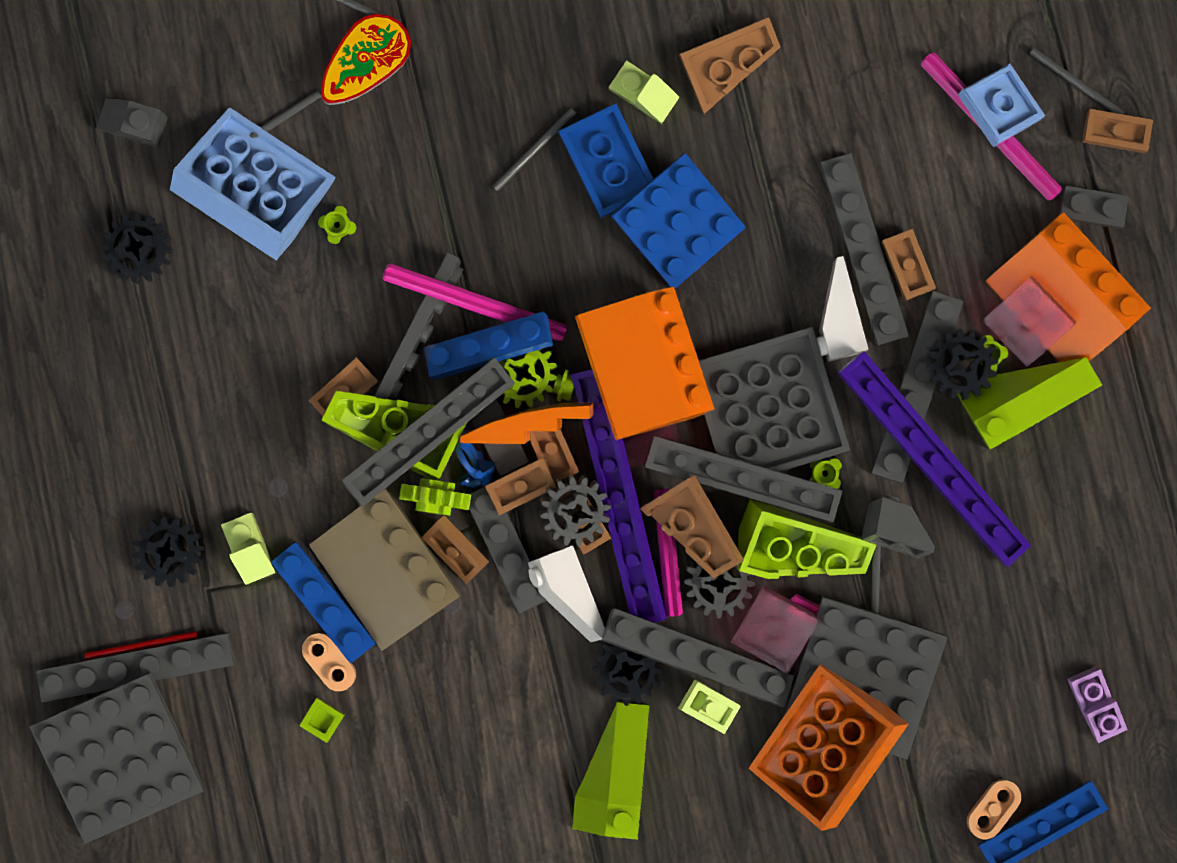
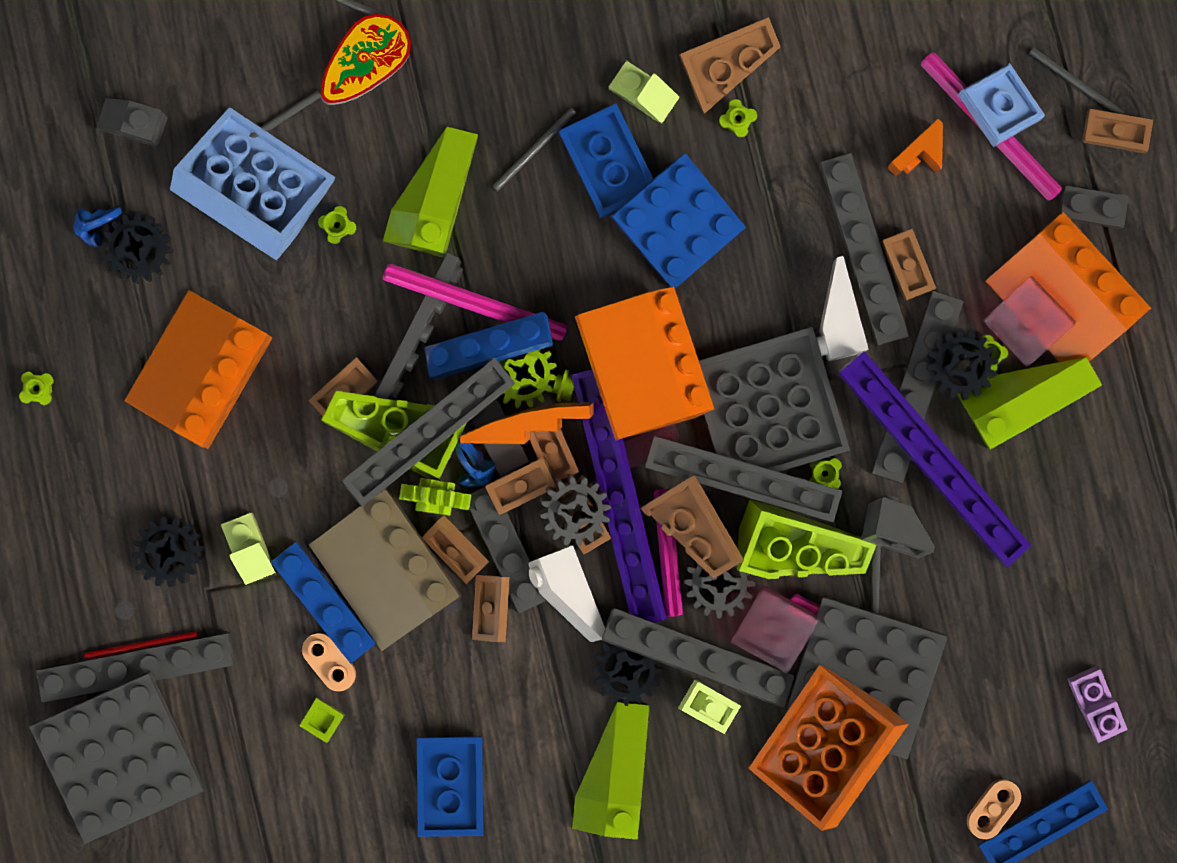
none -> lime plate [19,372,54,405]
none -> blue piece [73,206,122,247]
none -> orange slope [124,290,272,449]
none -> lime wedge [383,127,478,258]
none -> blue plate [417,736,484,837]
none -> medium nougat plate [472,575,510,642]
none -> lime plate [719,99,757,137]
none -> orange slope [887,119,943,177]

